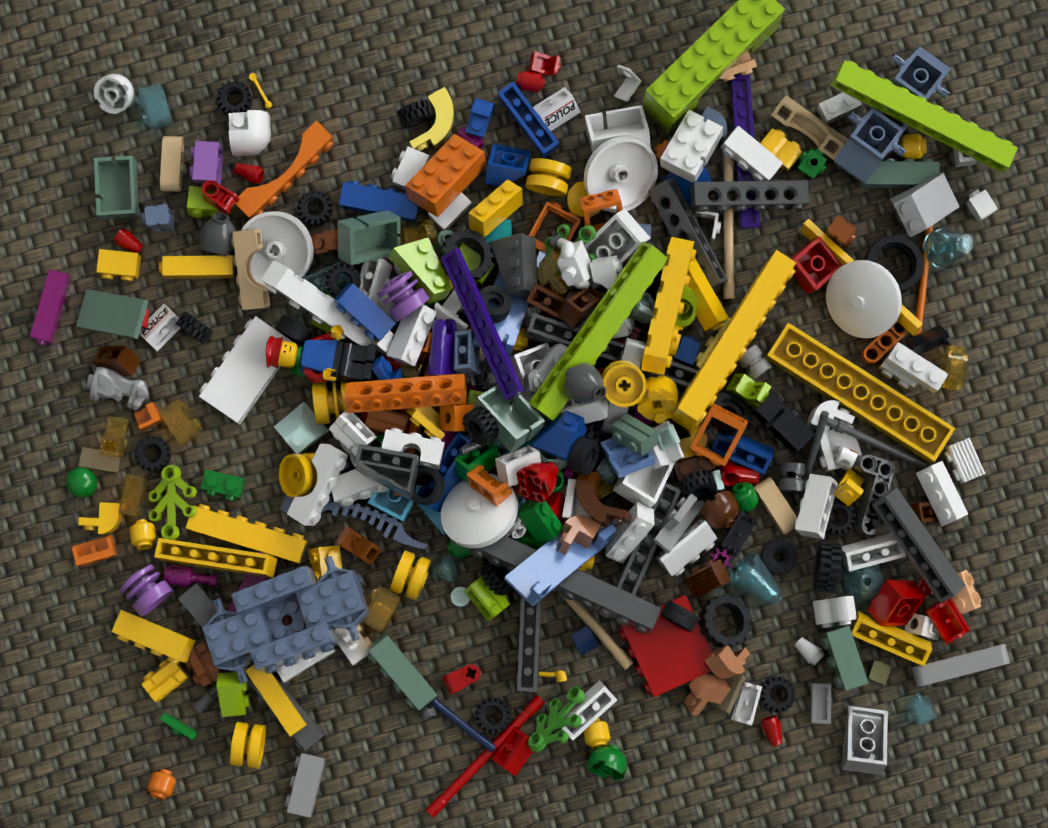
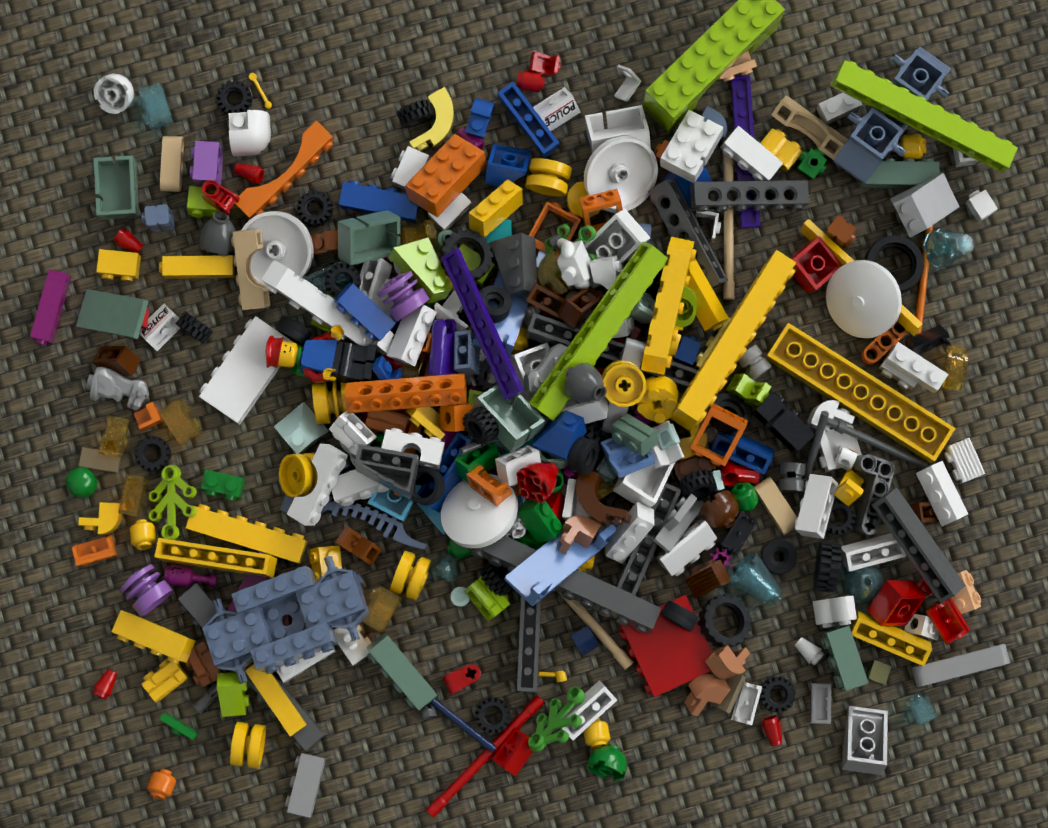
none -> red cone [92,669,118,700]

